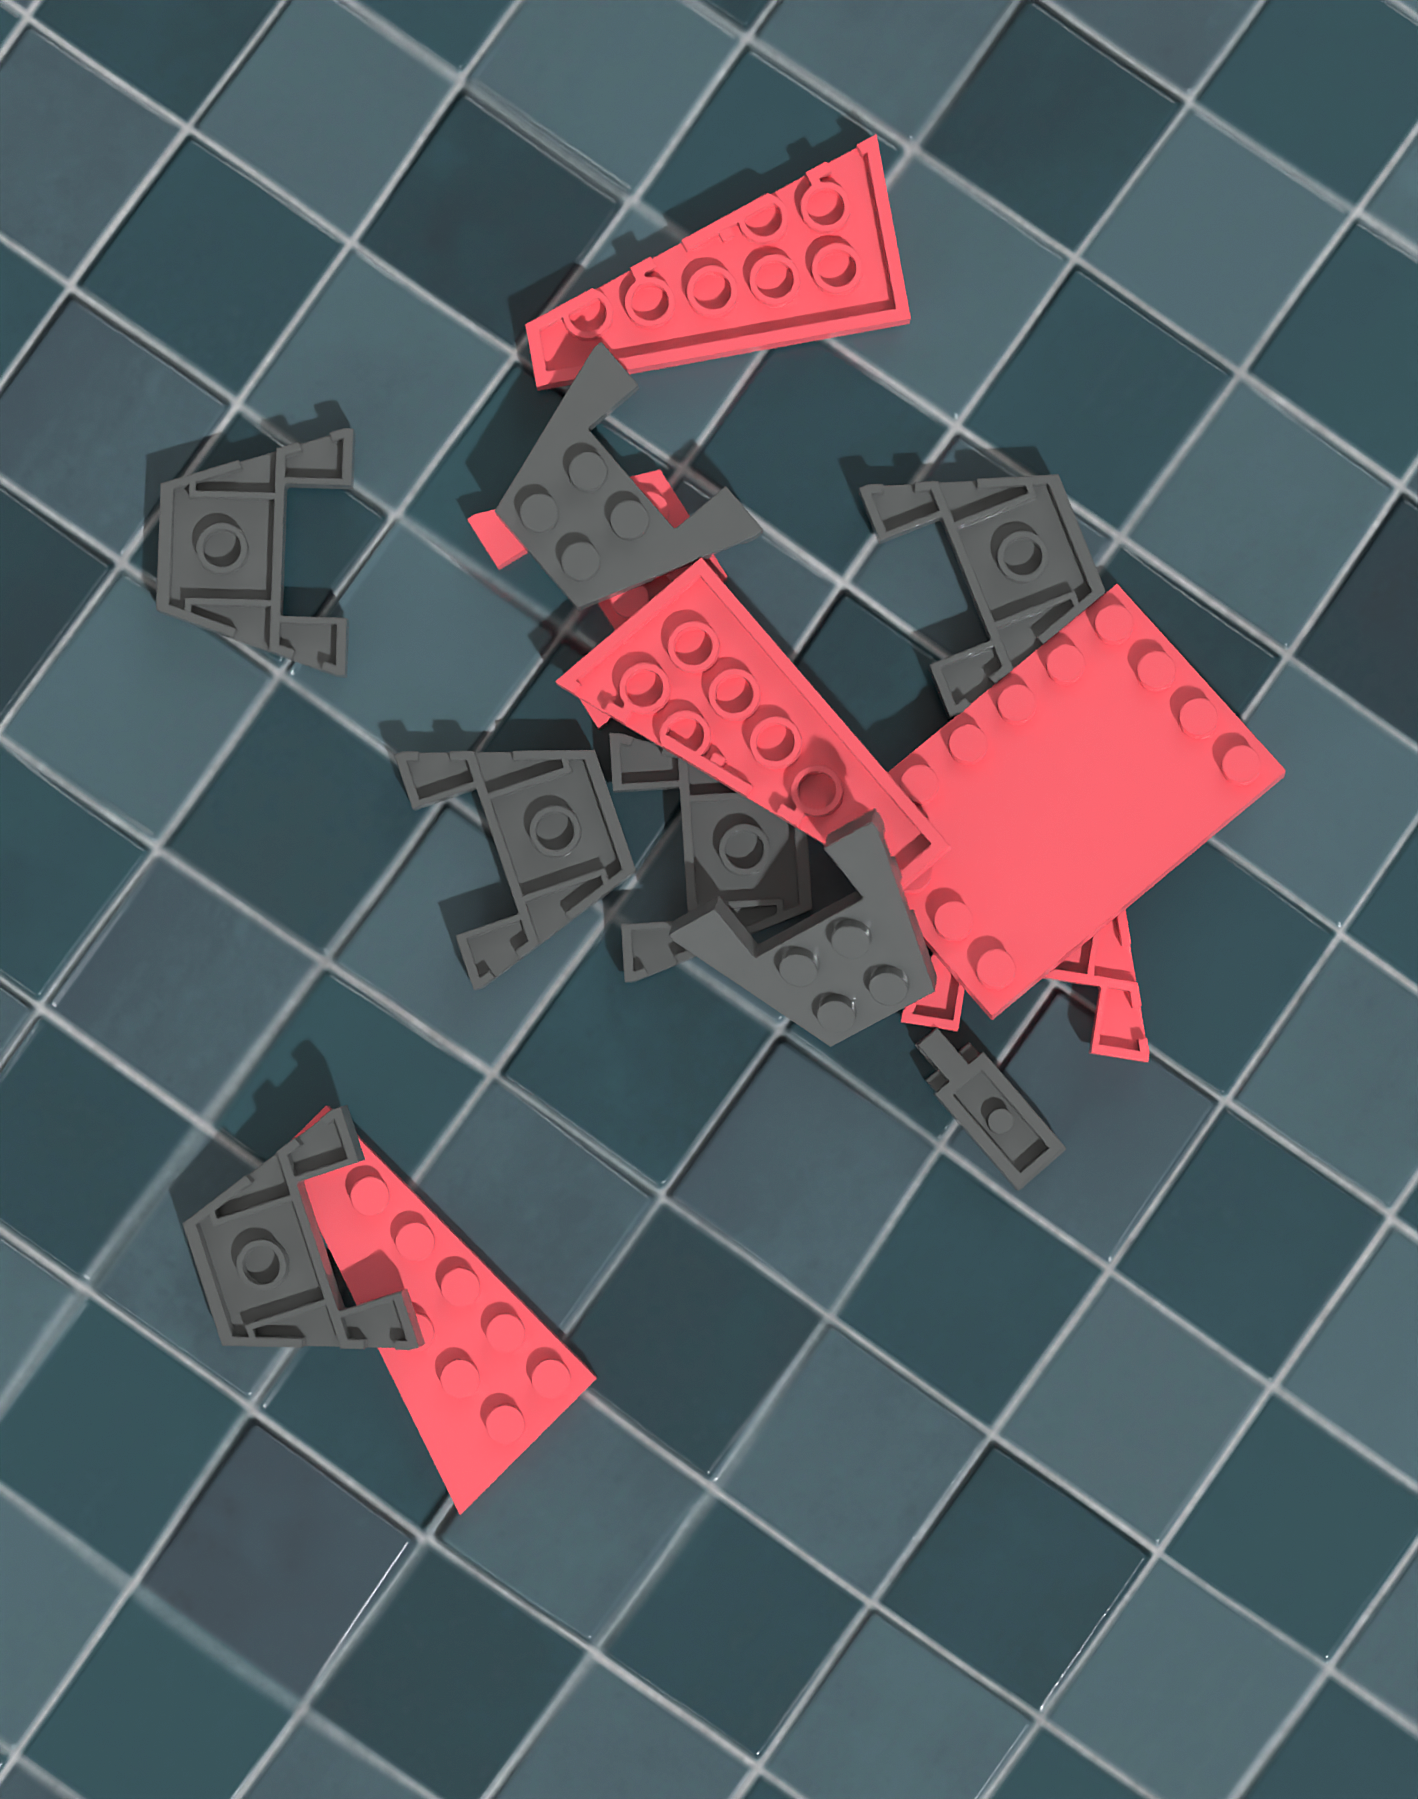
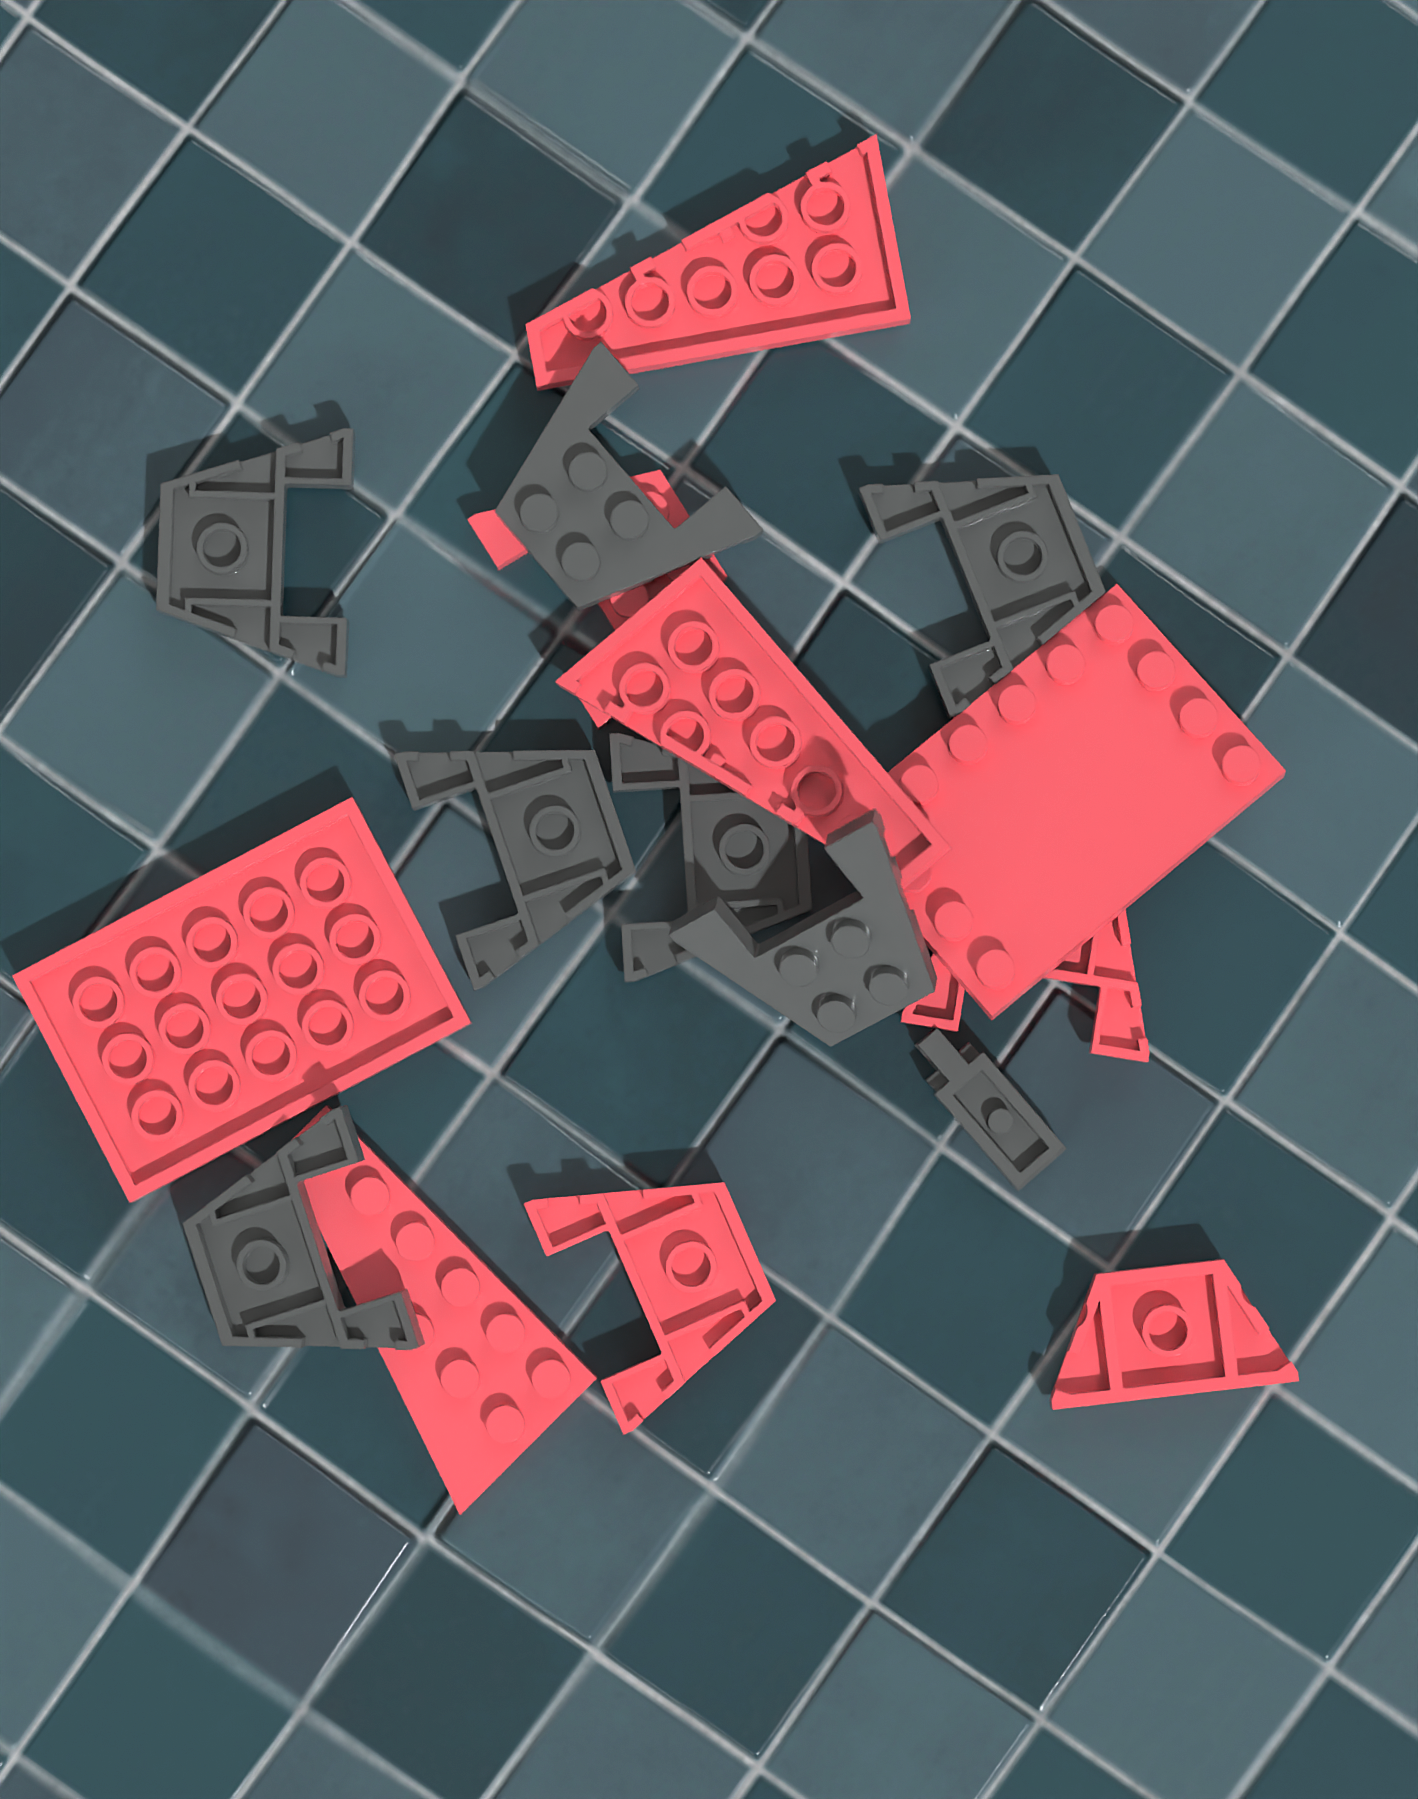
none -> coral plate [12,797,472,1203]
none -> coral wing [524,1182,776,1435]
none -> coral wing [1049,1259,1299,1410]

